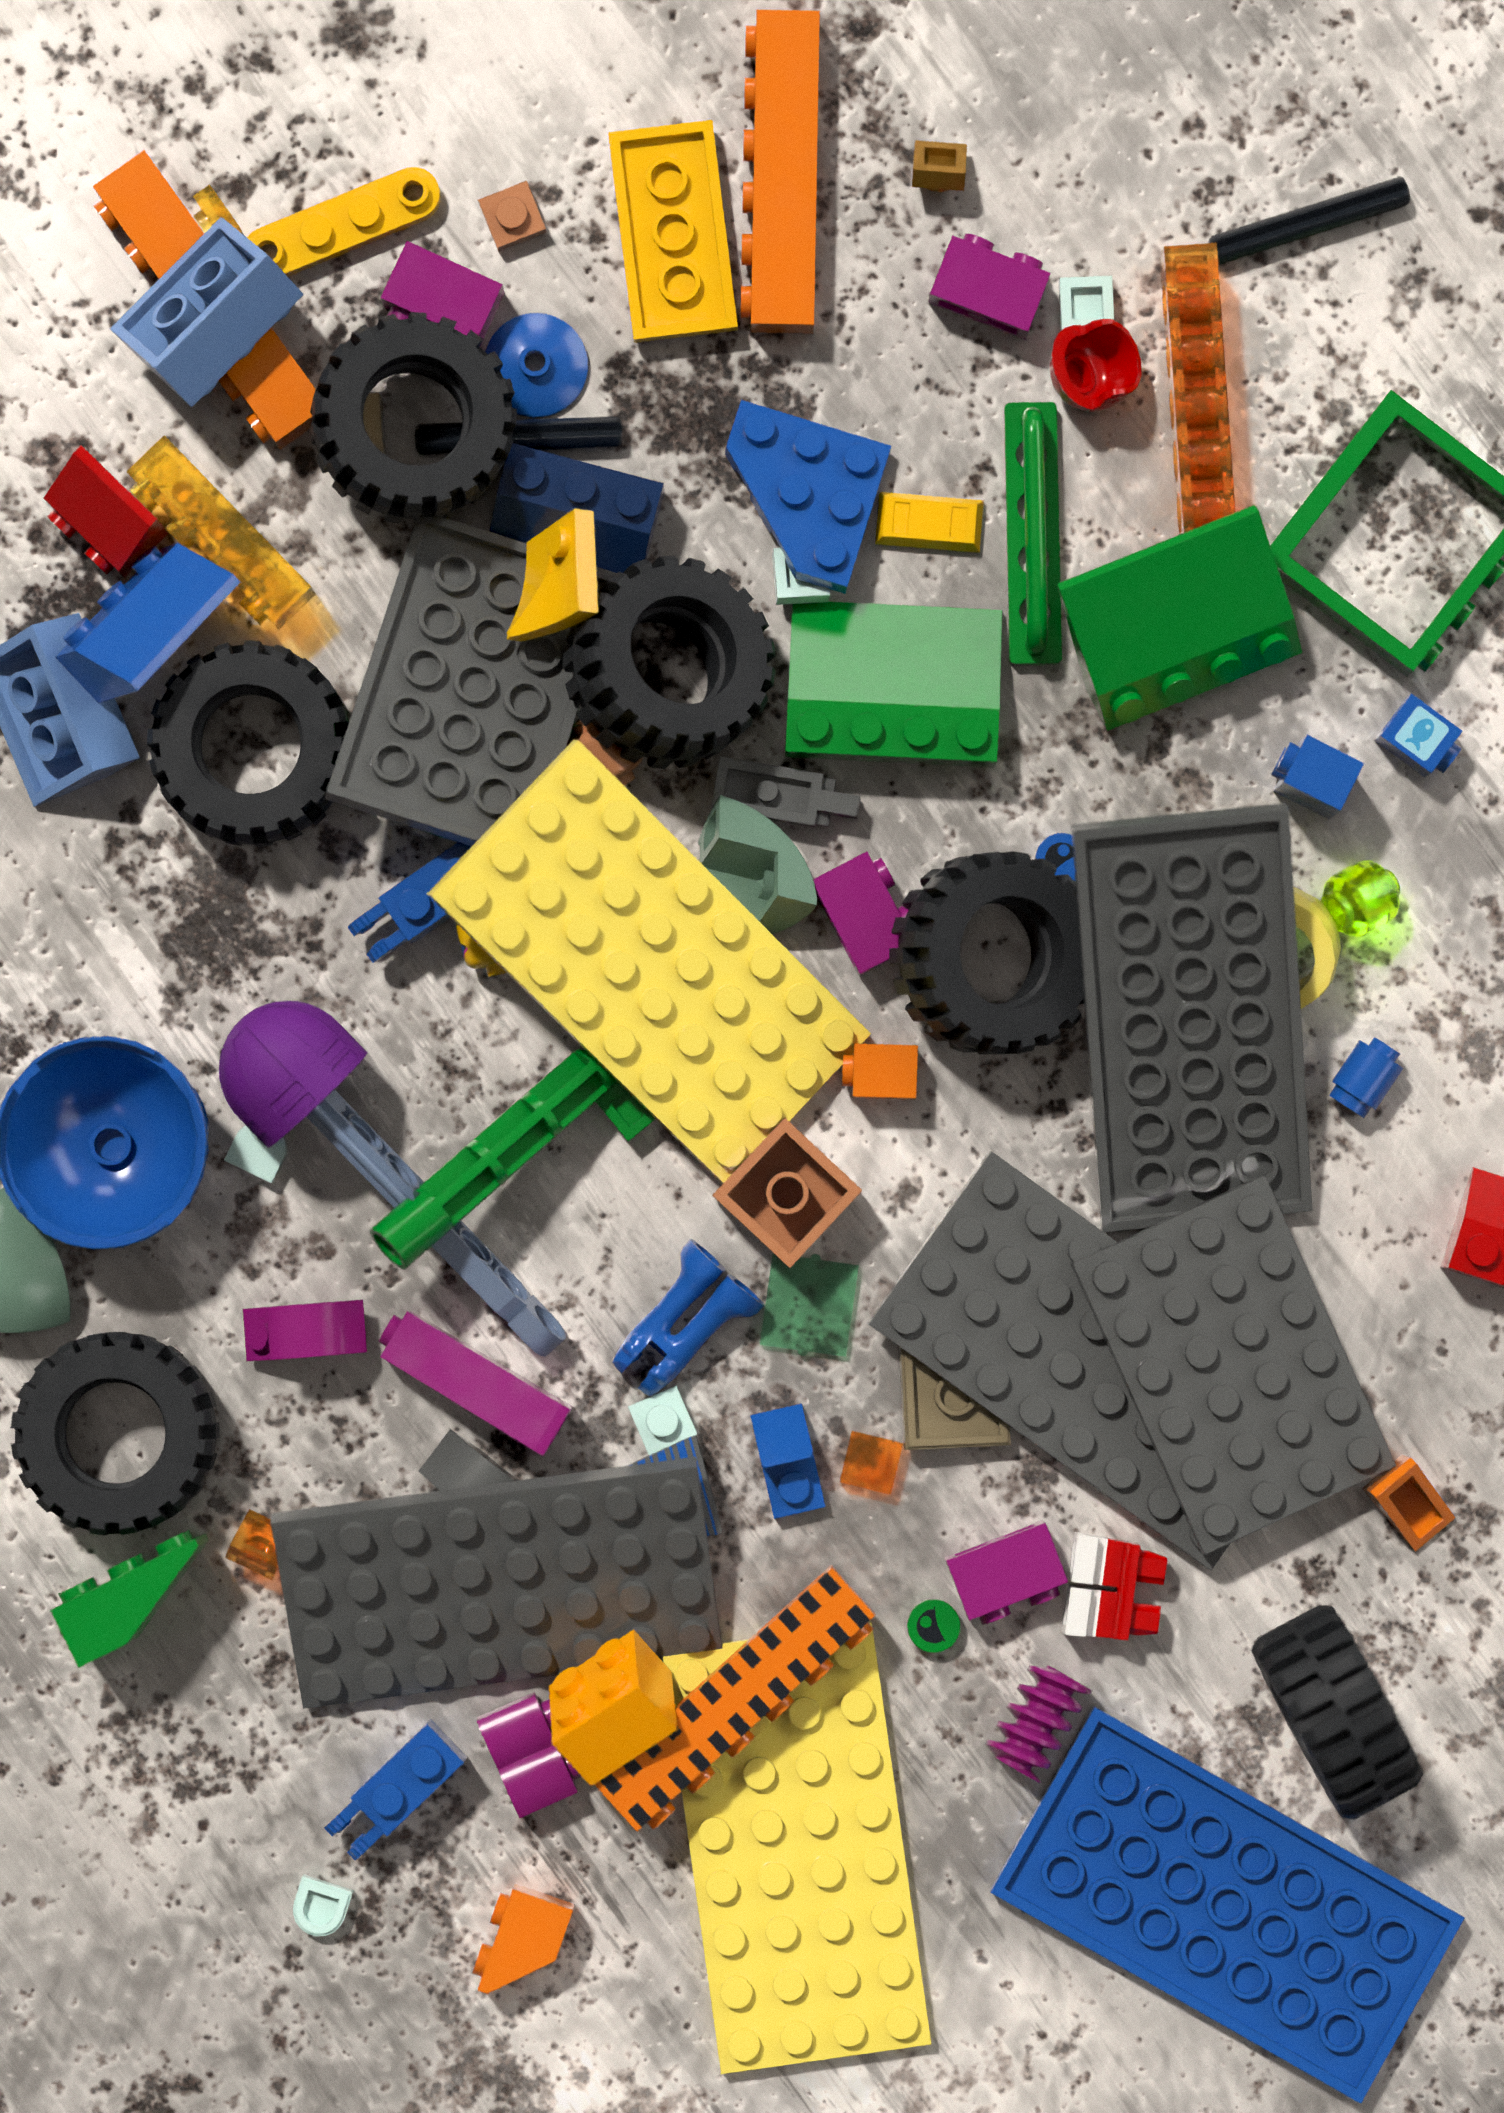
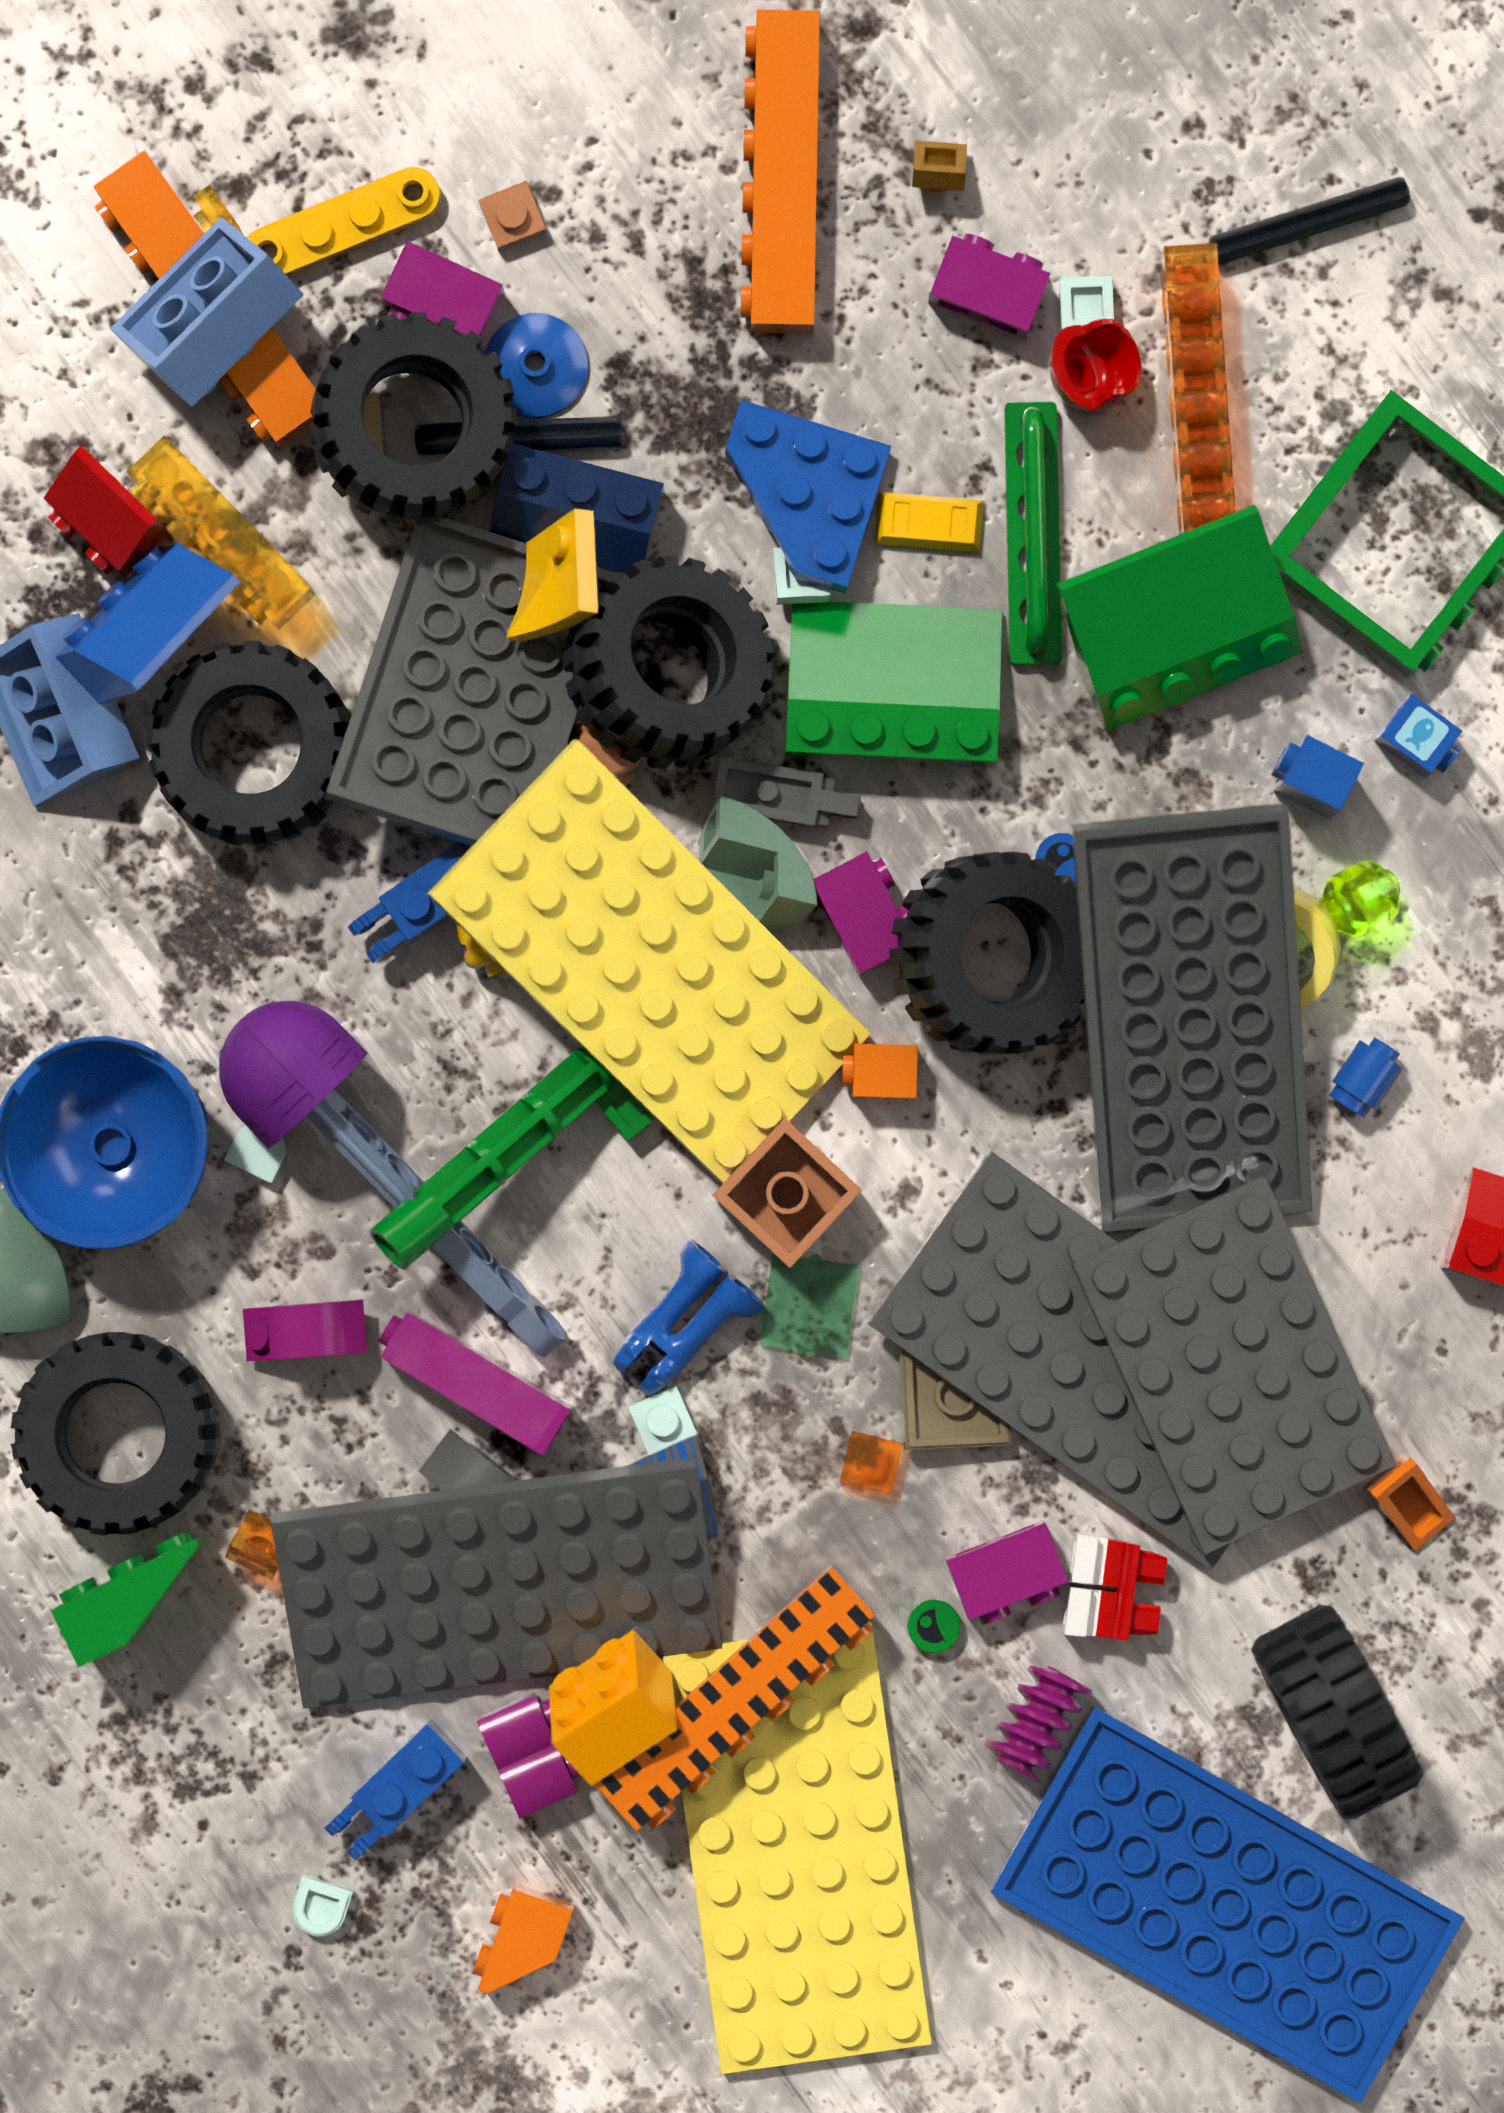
yellow plate [608,120,738,343] -> none
blue slope [750,1403,826,1519] -> none

